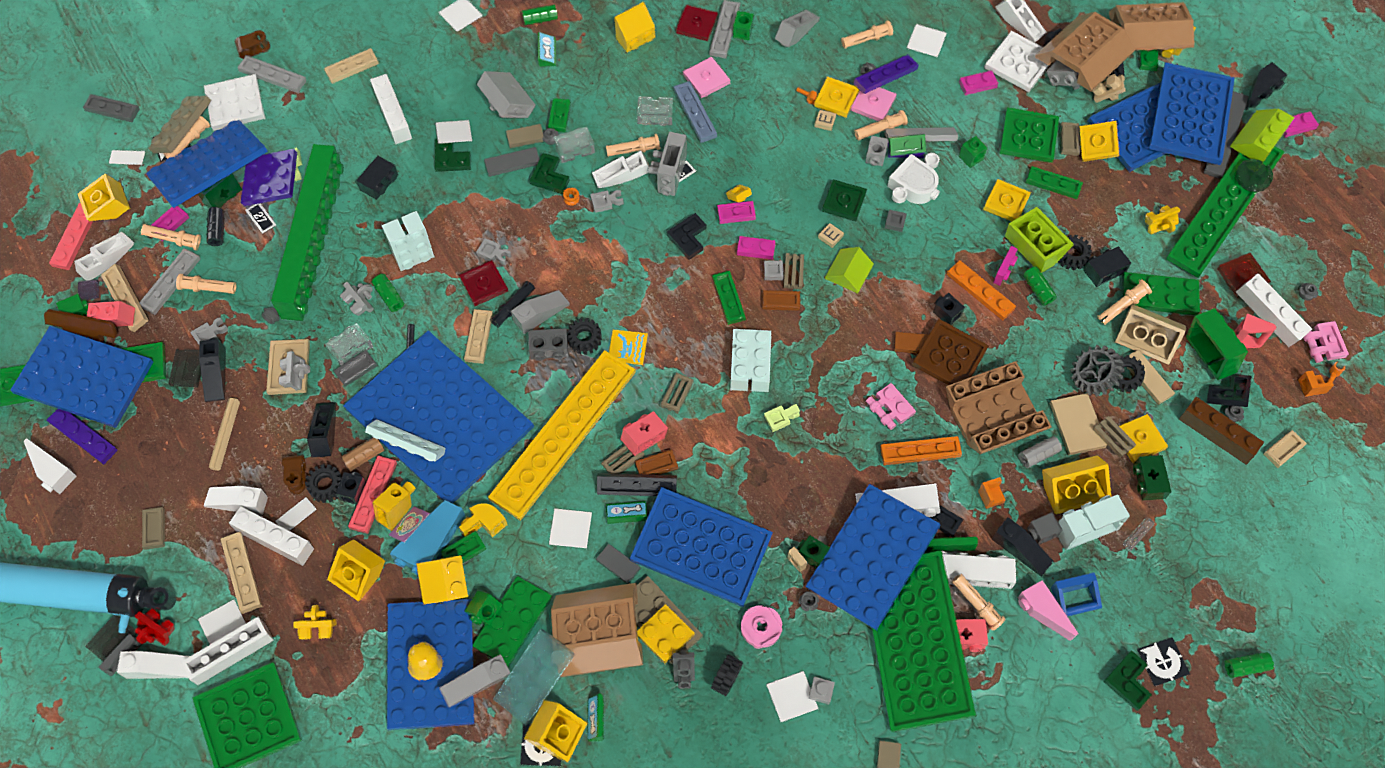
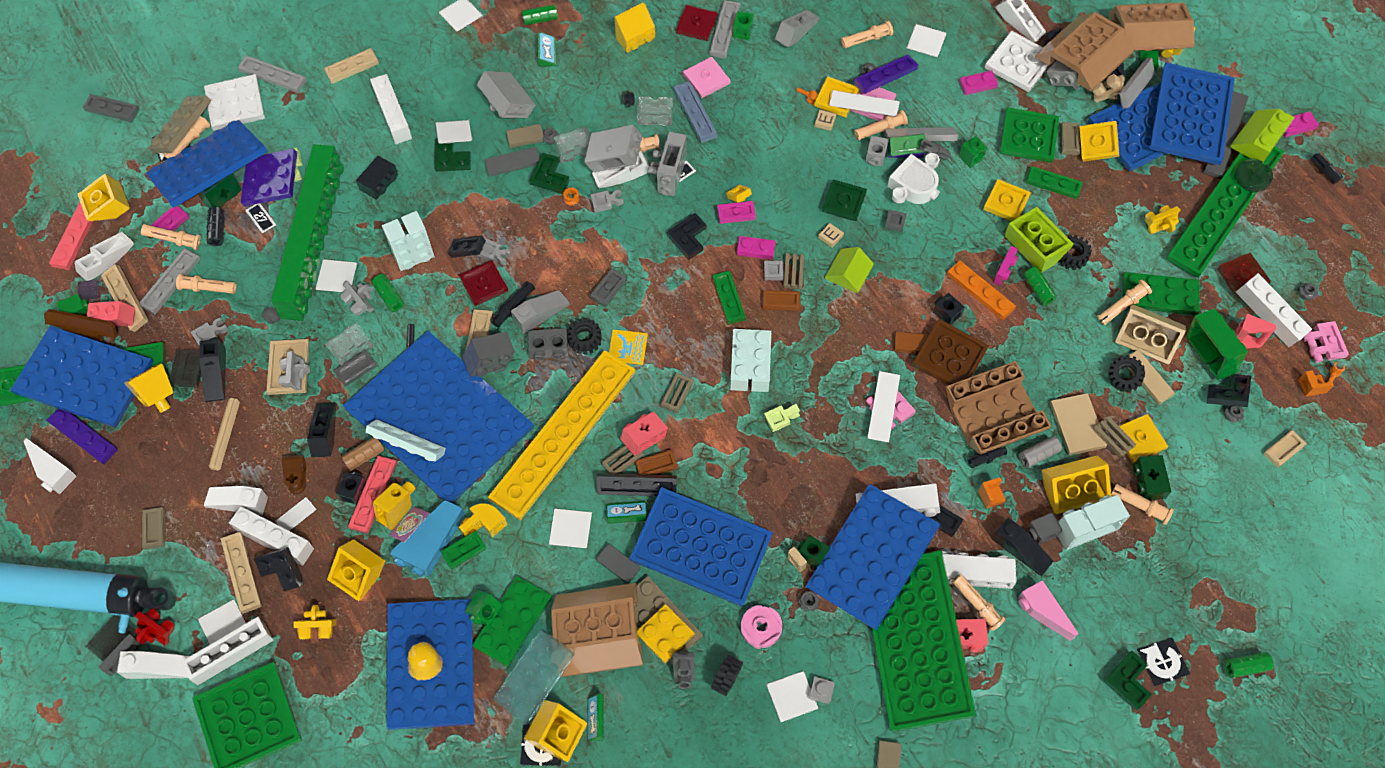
white sticker [109,150,145,165] -> none
reddish brown piece [234,30,271,59] -> none
black tyre [305,464,342,503] -> none
yellow slope [416,556,468,604] -> none
light grey slope [439,655,510,707] -> none
green plate [548,98,571,132] -> none
orange plate [880,436,962,465] -> none
green tile [924,537,978,553] -> none
blue tile [1051,573,1102,616] -> none
dark grey gear [1070,345,1125,397] -> none
black brick [1084,246,1131,287] -> none
clear axle [1123,517,1155,551] -> none
reddish brown brick [1179,397,1264,465] -> none
black slope [1245,62,1287,111] -> none
none -> yellow torso [124,364,173,413]
none -> black plate [253,547,304,591]
none -> white sticker [315,260,357,292]
none -> black plate [448,236,486,258]
none -> dark grey brick [463,332,515,377]
none -> light grey piece [584,125,642,173]
none -> dark grey plate [590,269,627,308]
none -> black plate [621,90,635,108]
none -> white sticker [829,91,900,116]
none -> white sticker [868,371,900,442]
none -> dark grey axle [919,140,951,160]
none -> black pin [967,446,1007,469]
none -> light nougat pin [1111,484,1174,525]
none -> light grey tile [1119,58,1155,108]
none -> black axle [1310,153,1343,184]

